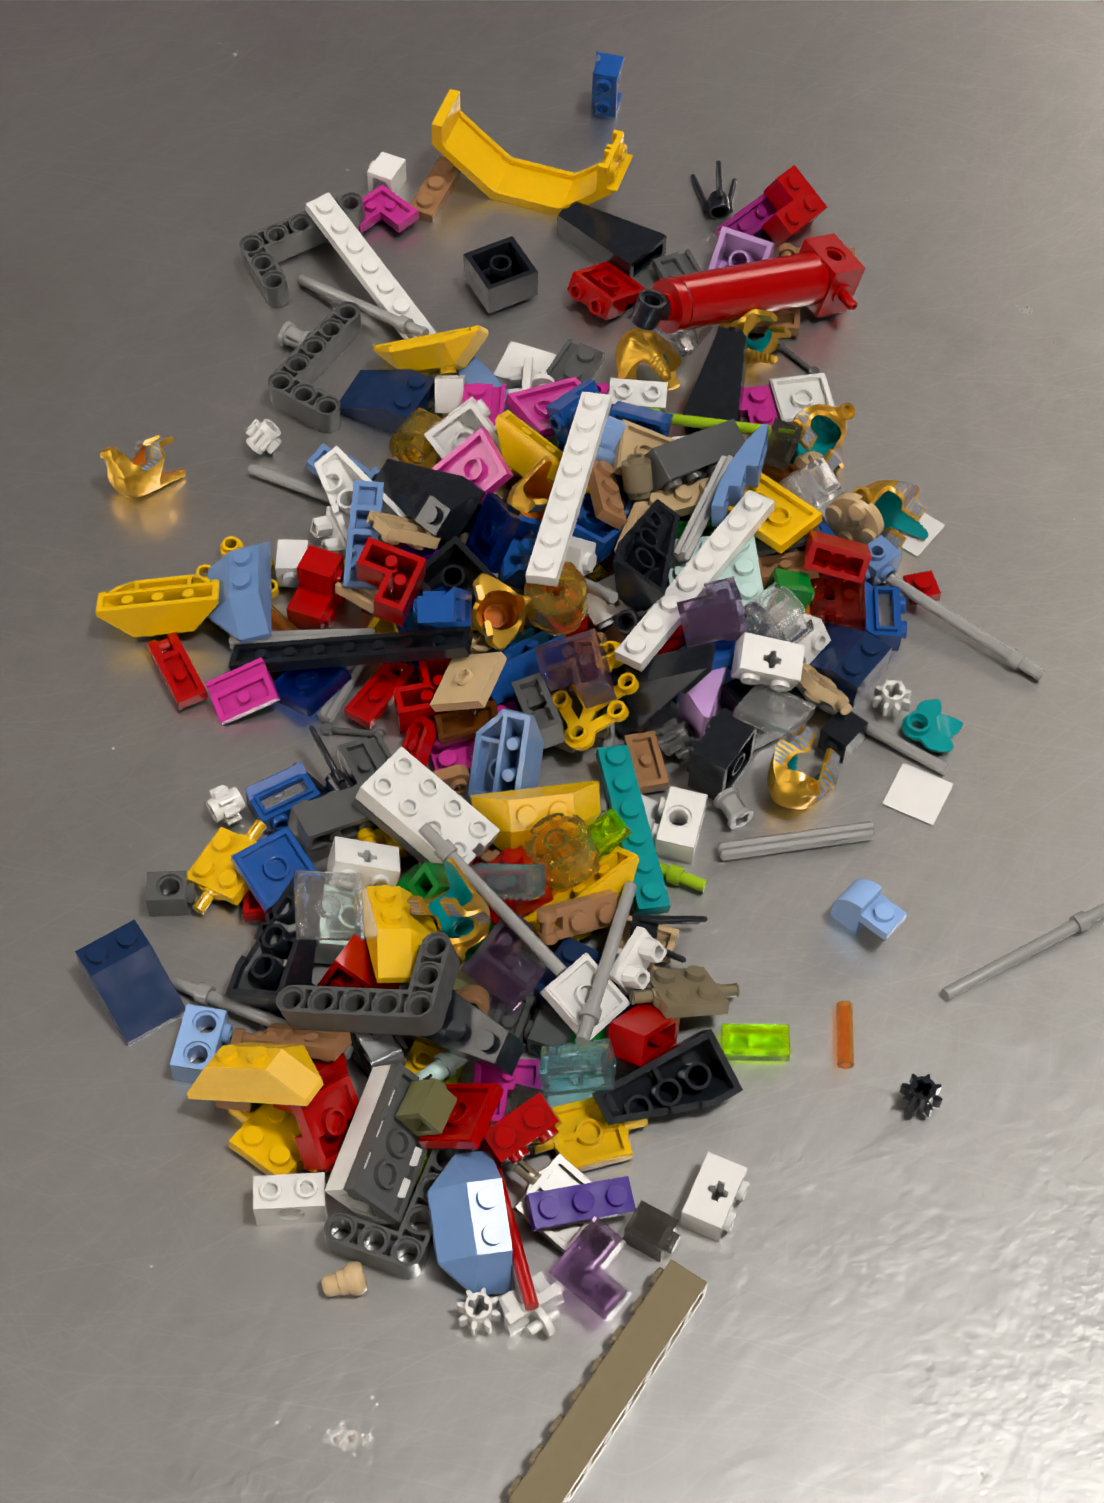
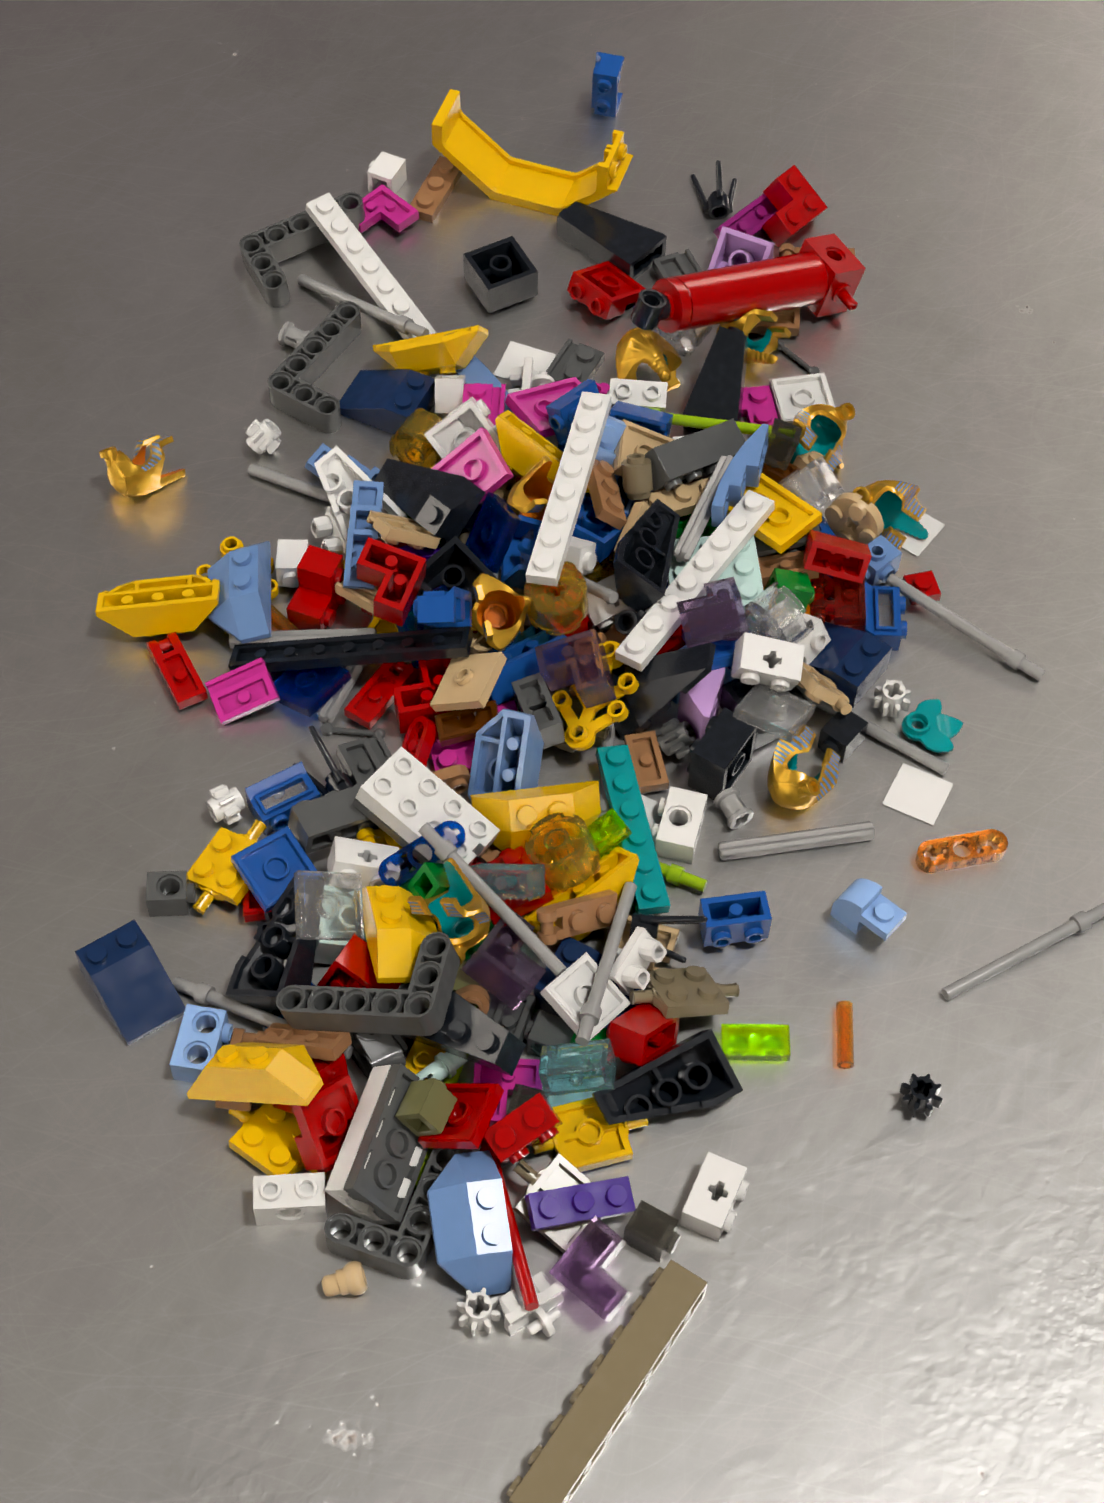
none -> clear blue beam [378,821,466,887]
none -> blue brick [698,891,772,947]
none -> clear orange beam [915,829,1008,873]

